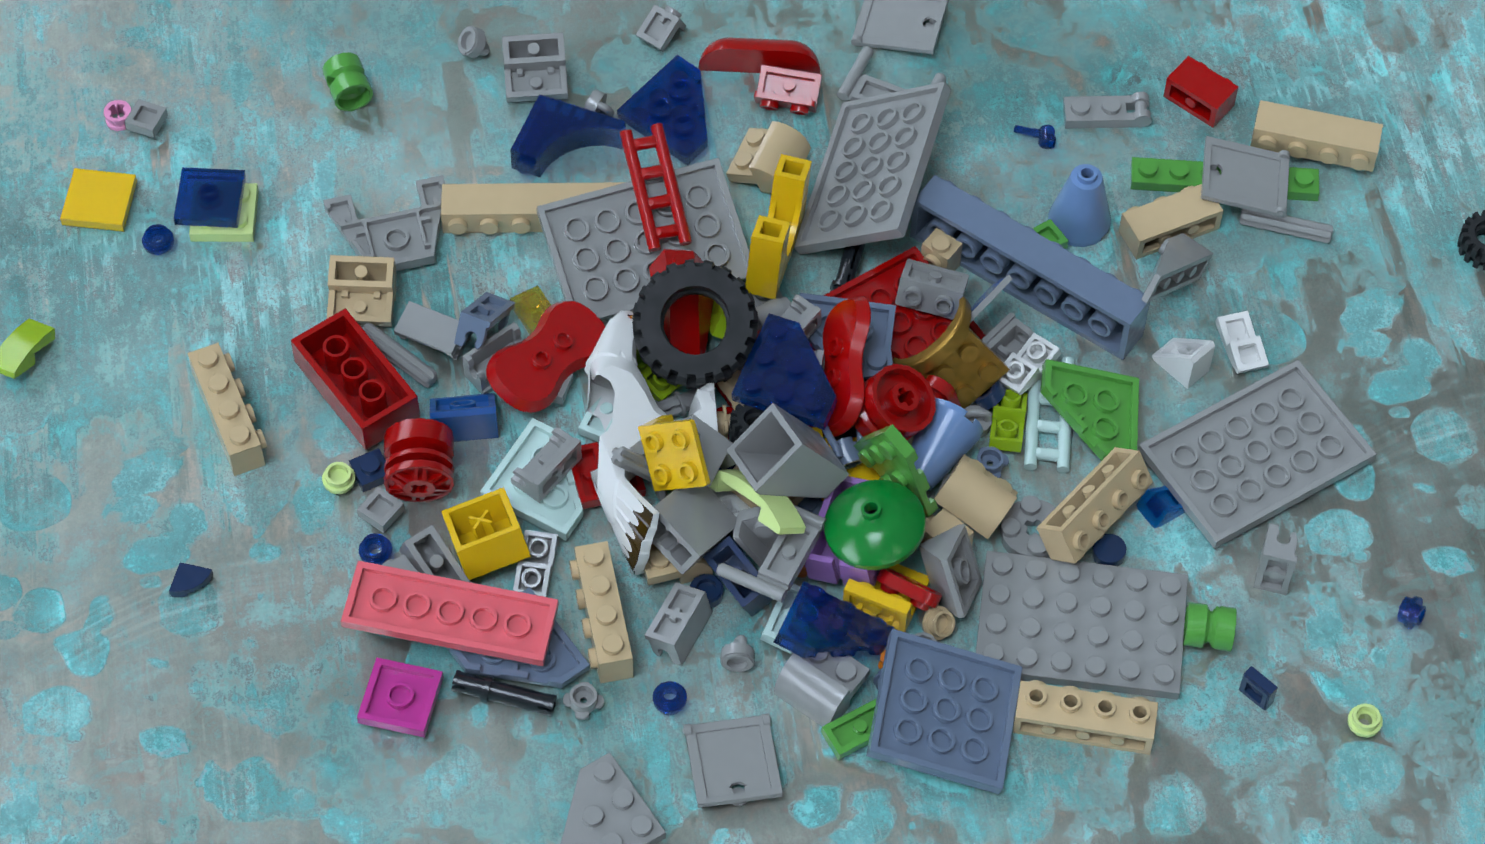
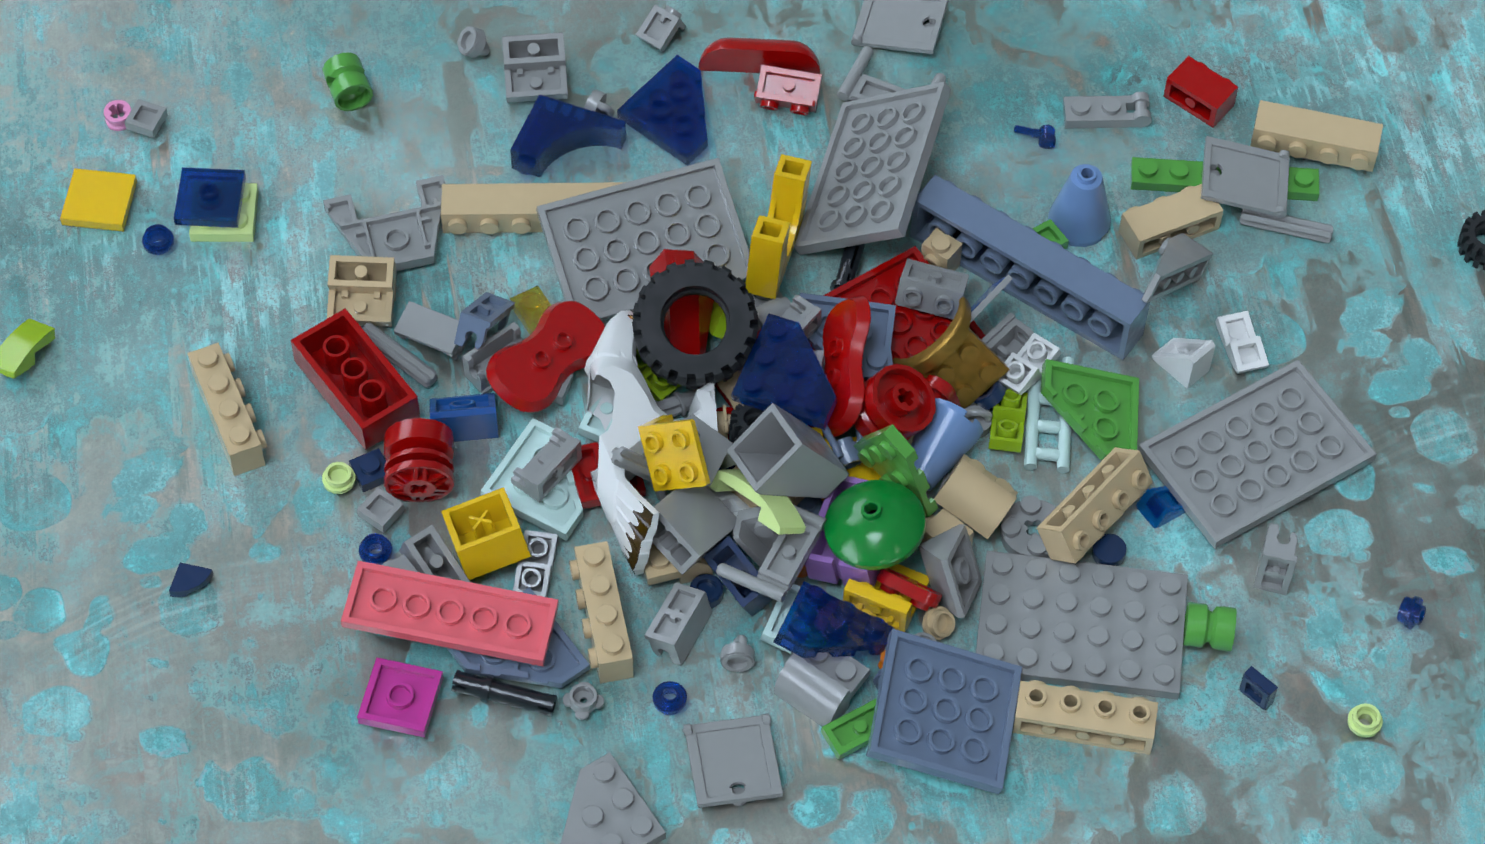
red bar [620,123,692,252] -> none
tan brick [726,121,811,193] -> none
sand blue plate [977,447,1009,478] -> none

